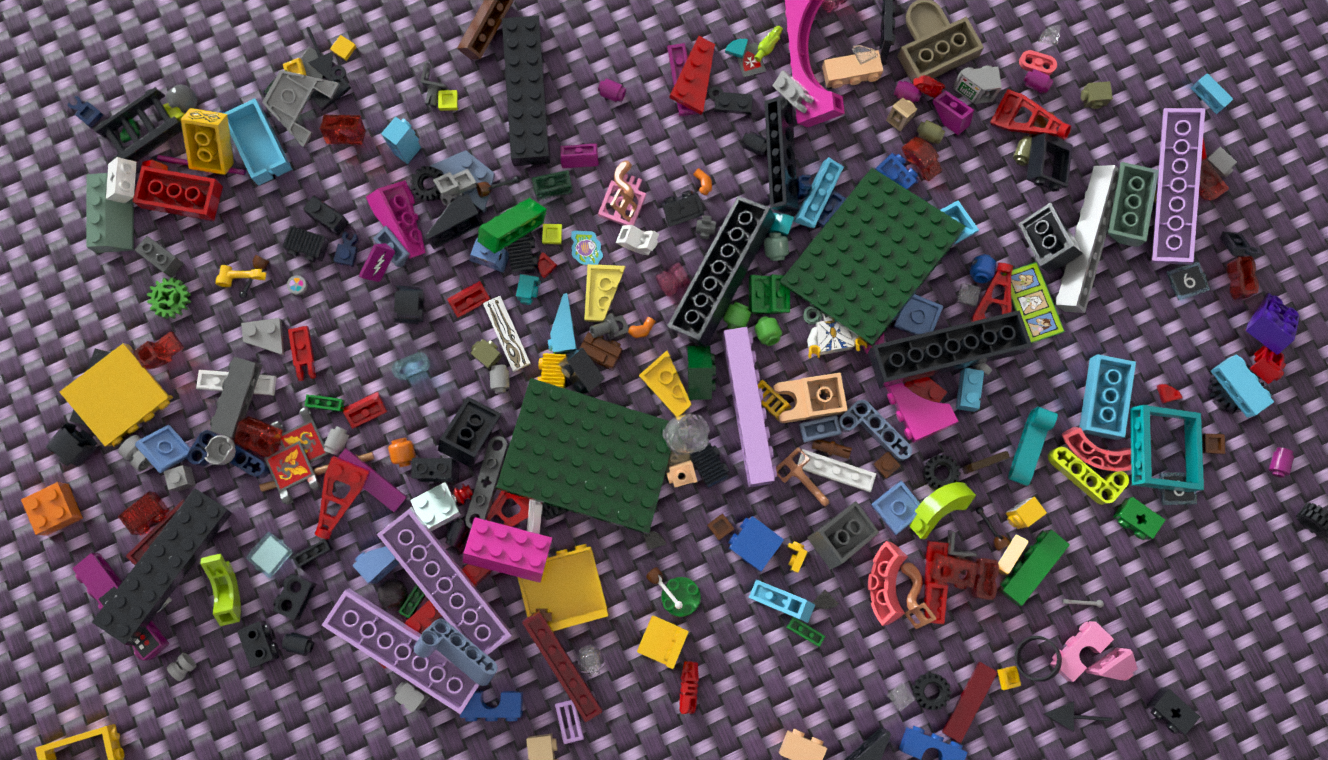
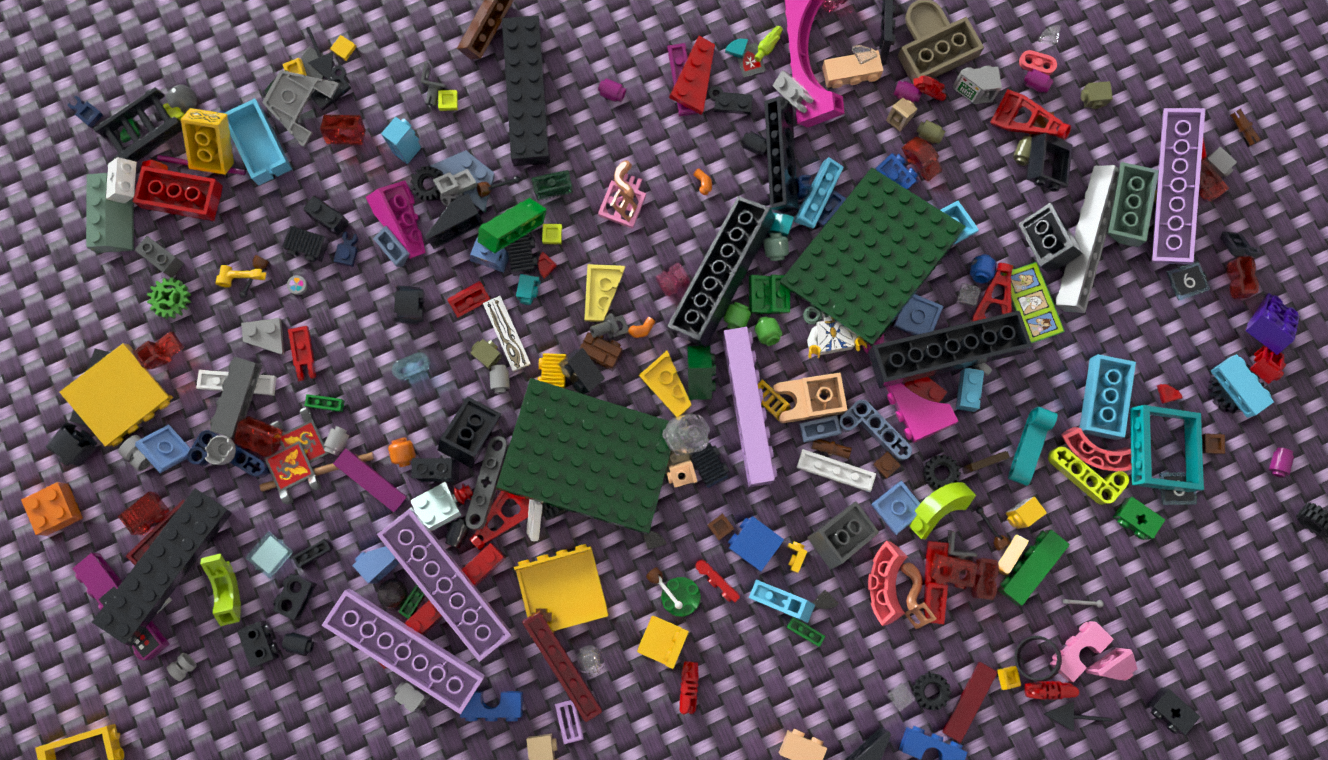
light grey brick [164,465,196,492] -> none
red plate [315,456,370,539] -> none
red slope [343,392,387,429] -> none
magenta slope [359,243,395,282] -> none
sand blue beam [414,619,498,686] -> none
dark pink brick [463,517,552,583] -> none
medium azure slope [548,293,577,354] -> none
magenta slope [560,144,599,168] -> none
sticker [571,231,603,265] -> none
white brick [616,225,659,255] -> none
black bracket [660,190,705,227] -> none
dark grey gear [696,215,716,240] -> none
nougat piece [776,447,829,507] -> none
magenta slope [933,90,974,135] -> none
medium azure panel [1191,74,1233,114] -> none
none -> red hinge [696,560,740,602]
none -> red hinge [1025,681,1080,700]
none -> reddish brown pin [1230,109,1261,146]

